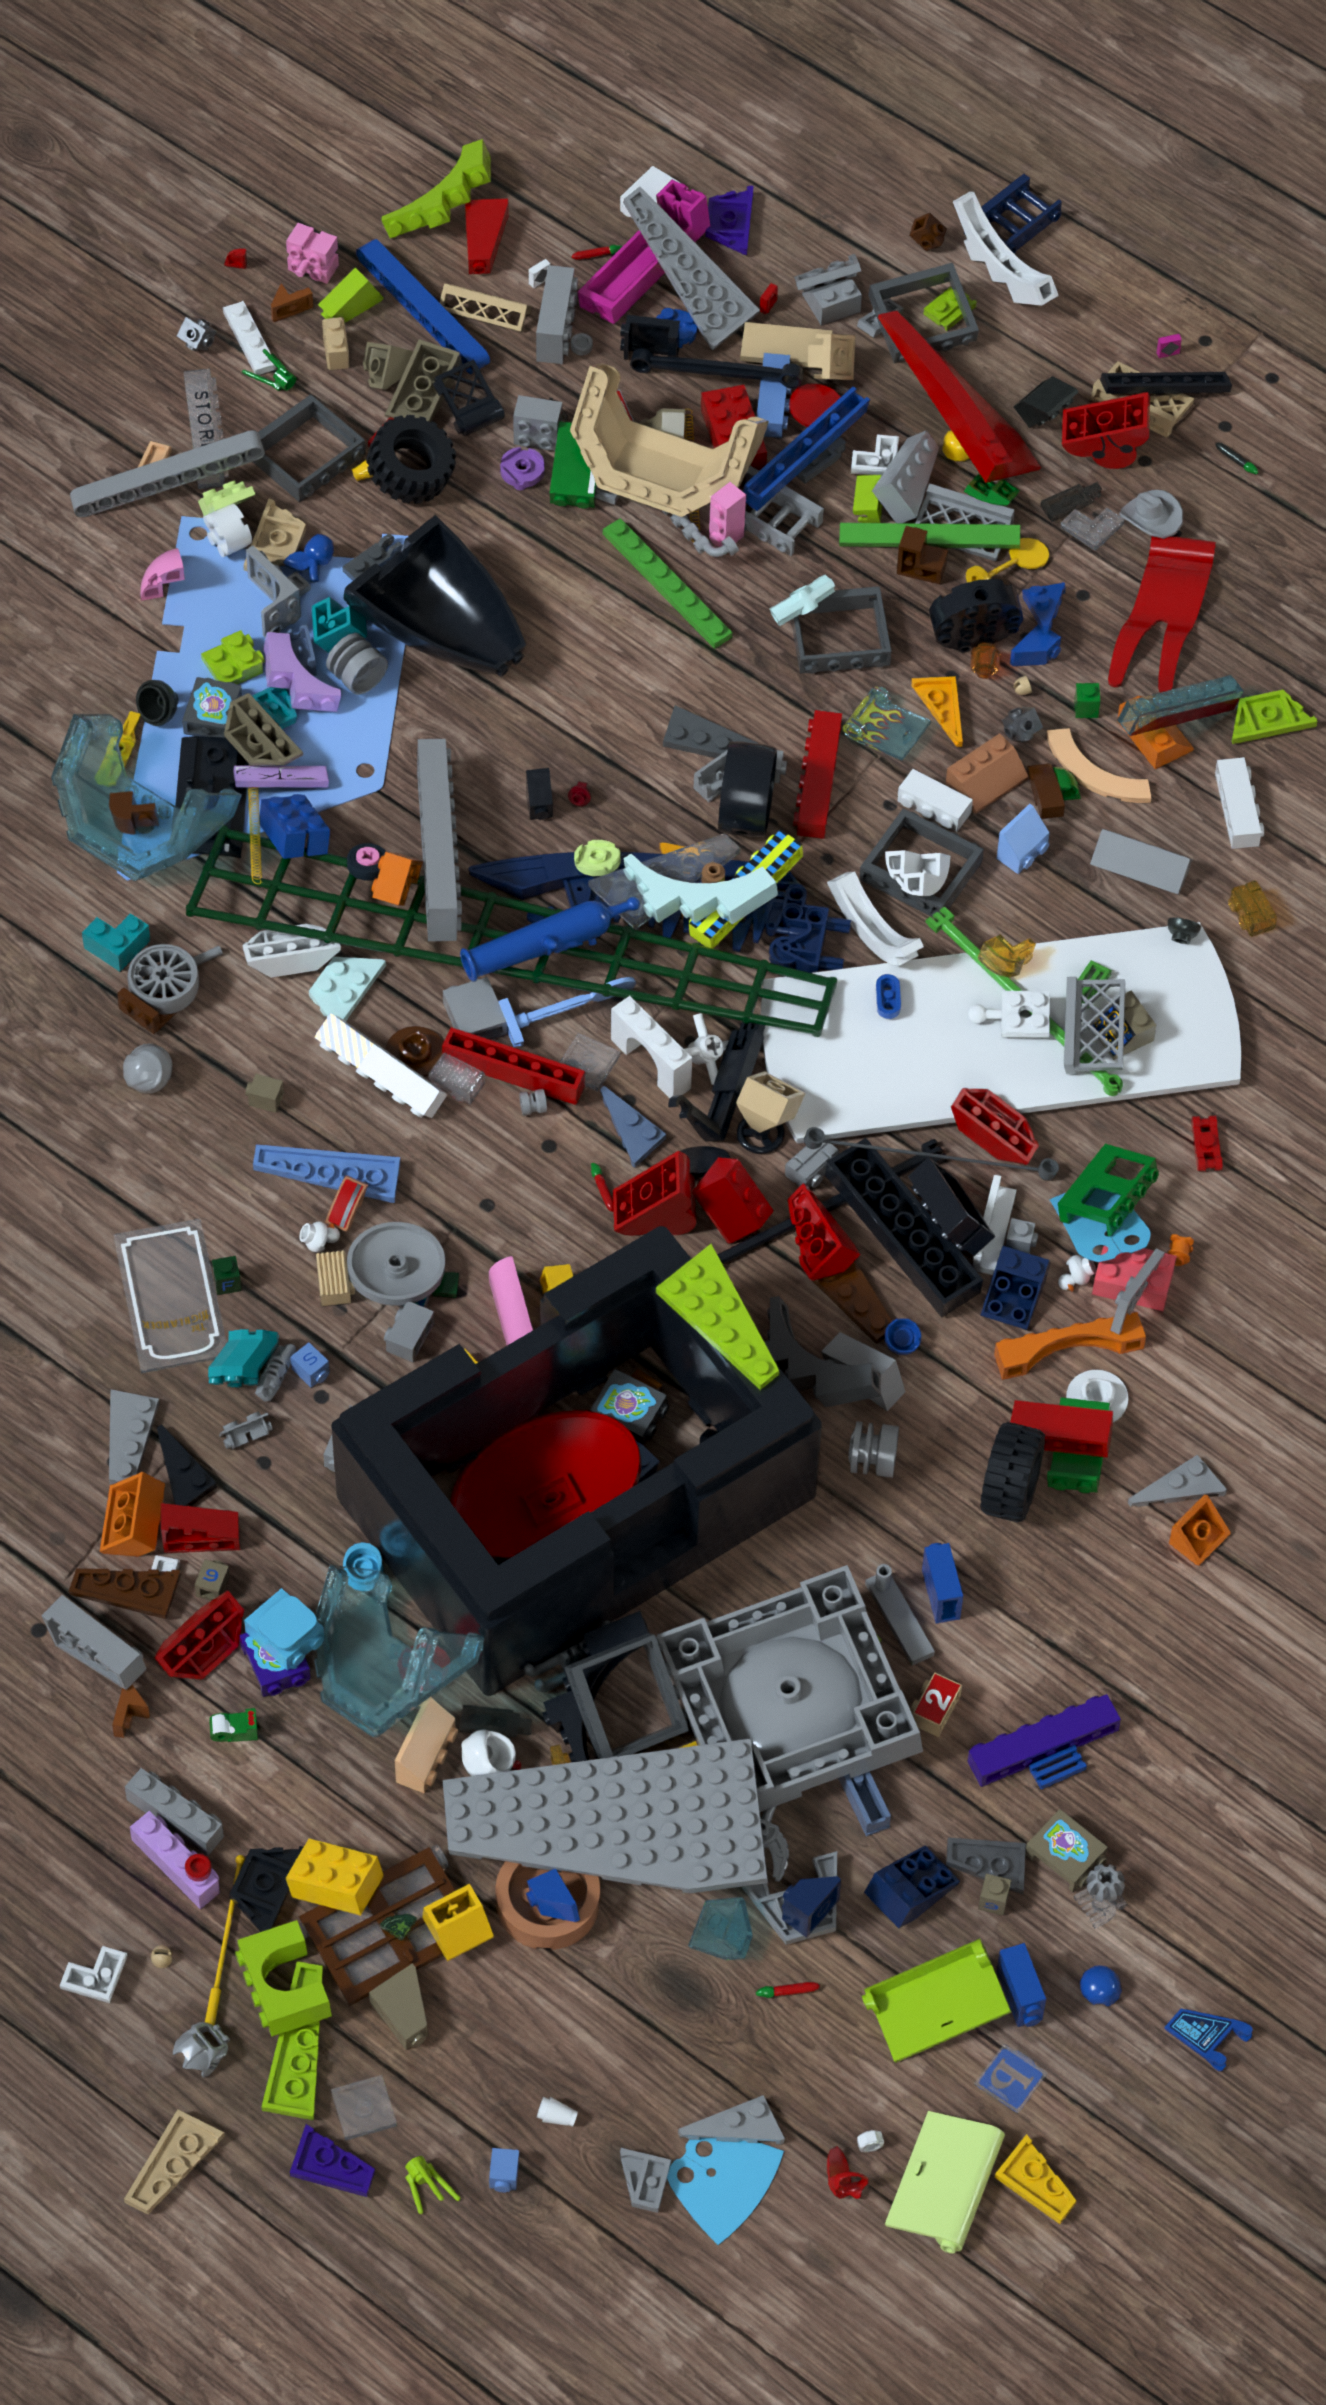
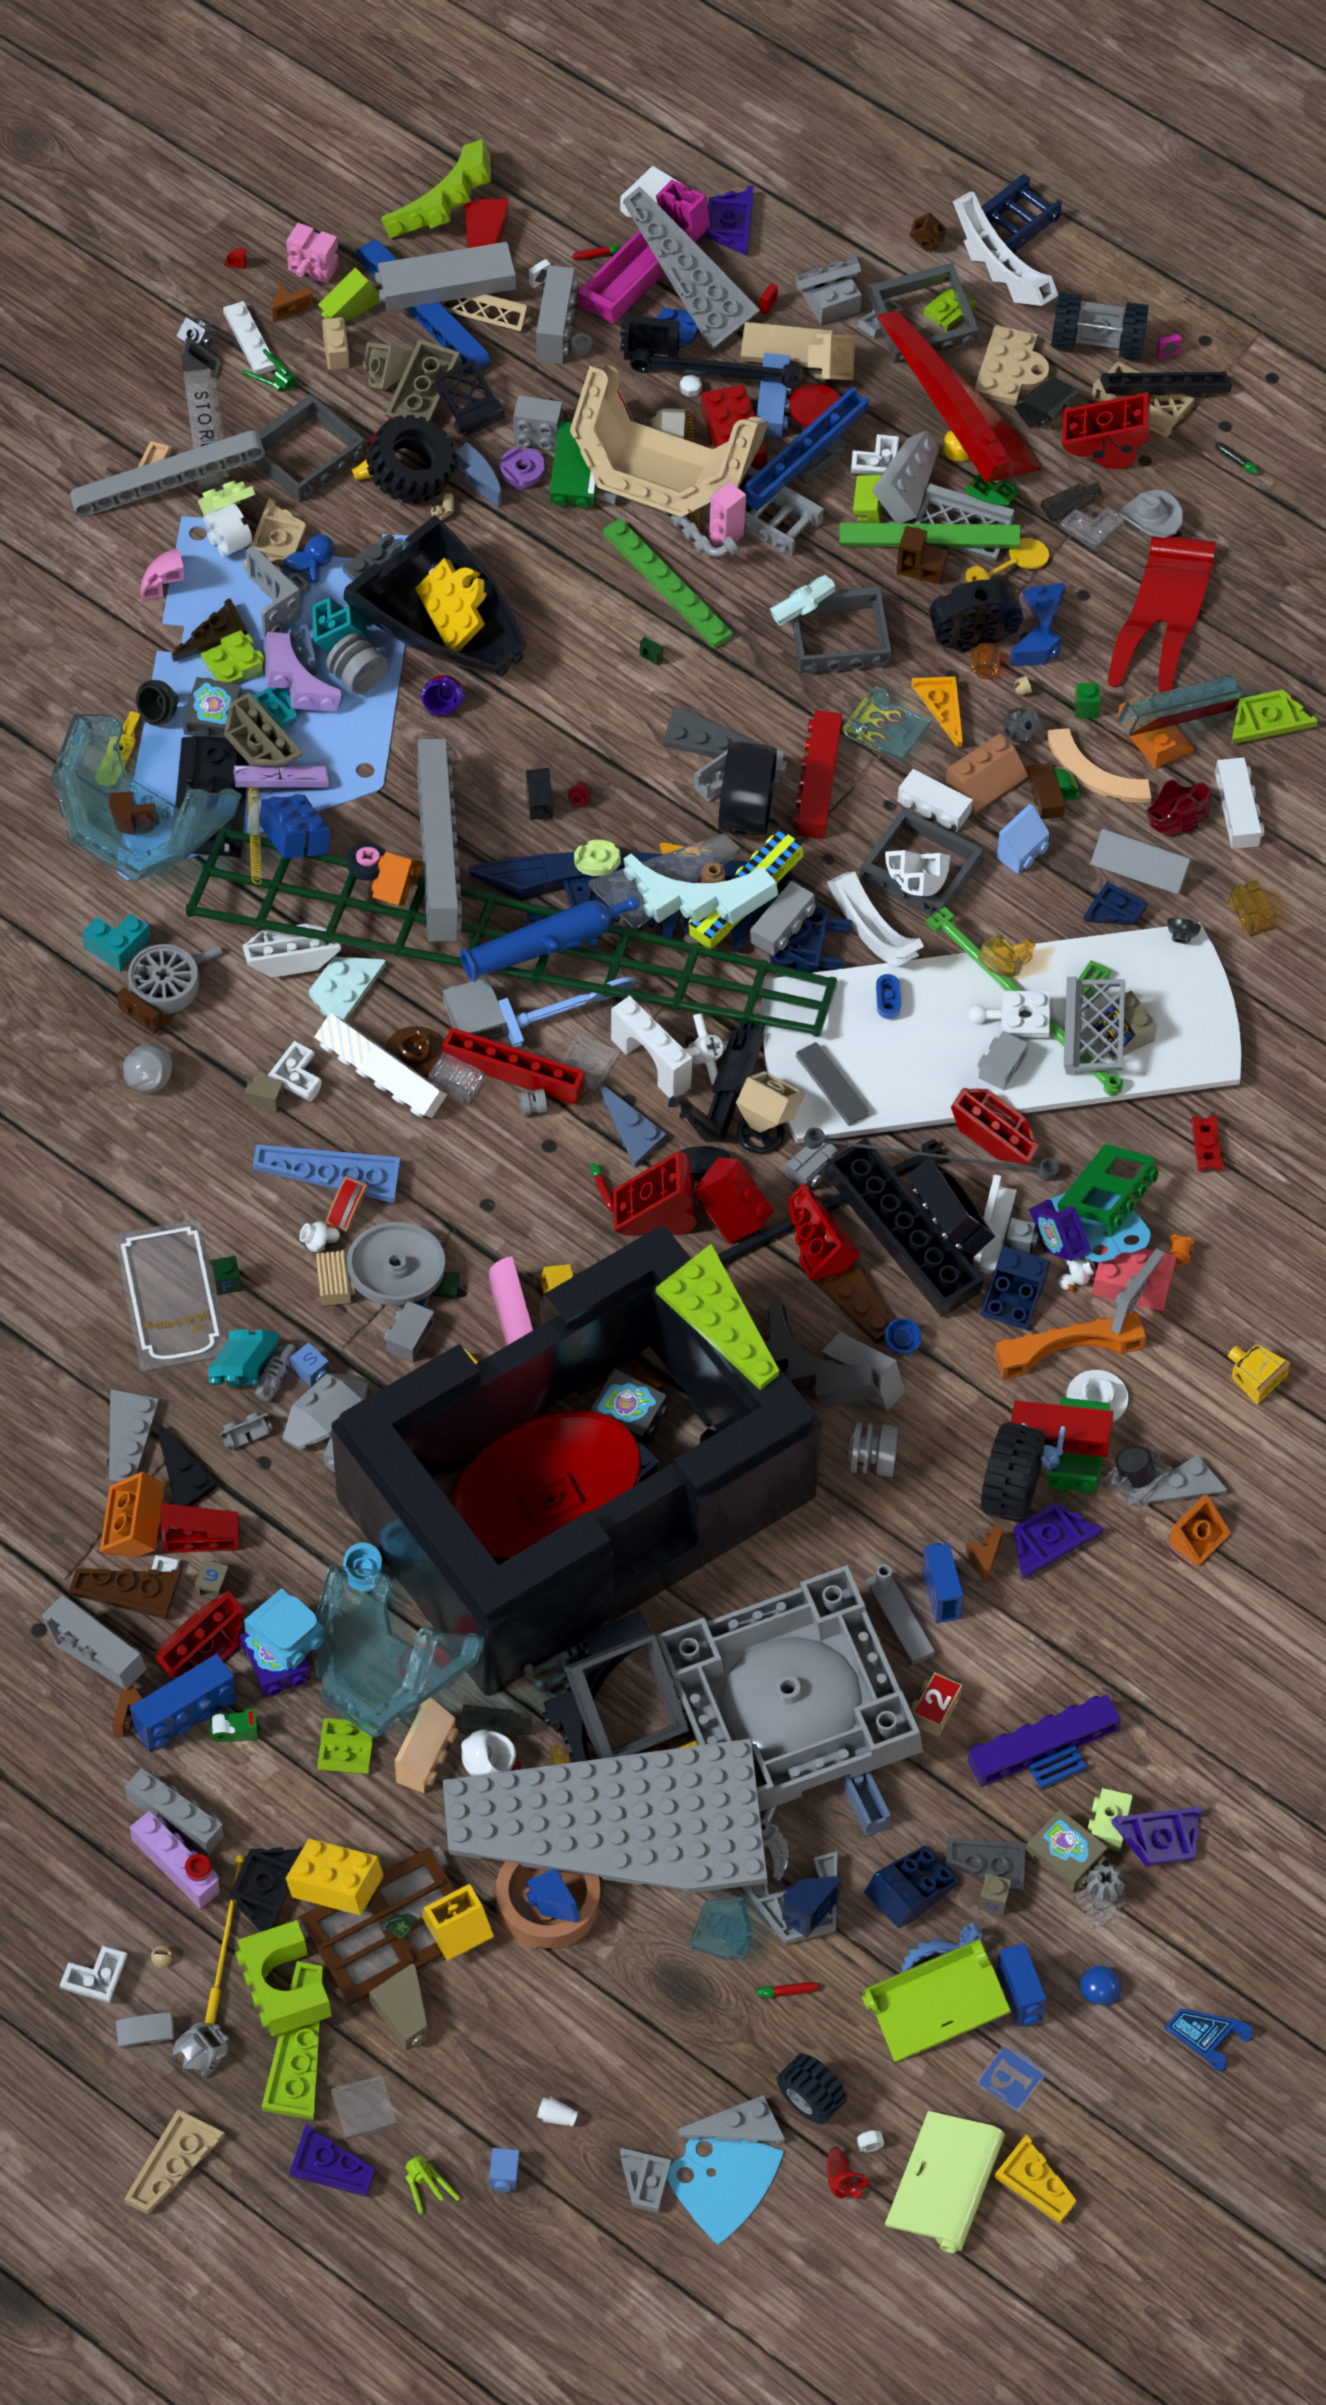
none -> light grey slope [116,2012,175,2048]
none -> blue brick [130,1654,236,1752]
none -> dark brown wing [171,598,247,662]
none -> dark grey slope [181,337,221,379]
none -> white brick [268,1041,322,1102]
none -> light grey wedge [283,1373,370,1450]
none -> lime slope [317,1718,375,1774]
none -> light grey brick [375,242,516,311]
none -> yellow plate [415,558,487,652]
none -> dark purple hair [420,675,466,717]
none -> tan arm [431,493,454,521]
none -> sand blue slope [455,442,502,507]
none -> dark green tile [640,637,663,666]
none -> white tile [680,375,702,397]
none -> light grey brick [750,881,816,956]
none -> black wheel [776,2053,847,2125]
none -> dark grey tile [796,1042,869,1126]
none -> medium blue plant [901,1923,982,1973]
none -> dark orange slope [966,1525,1003,1582]
none -> tan plate [974,325,1049,405]
none -> light grey brick [977,1031,1028,1090]
none -> dark purple wing [1014,1502,1103,1579]
none -> light blue plant [1021,1423,1065,1472]
none -> dark purple panel [1029,1199,1091,1261]
none -> plate [1051,292,1149,360]
none -> dark blue wing [1083,881,1147,925]
none -> yellowish green brick [1087,1788,1132,1852]
none -> piece [1102,1444,1173,1506]
none -> dark purple wing [1111,1806,1202,1867]
none -> dark red piece [1146,780,1211,836]
none -> yellow torso [1228,1345,1290,1405]

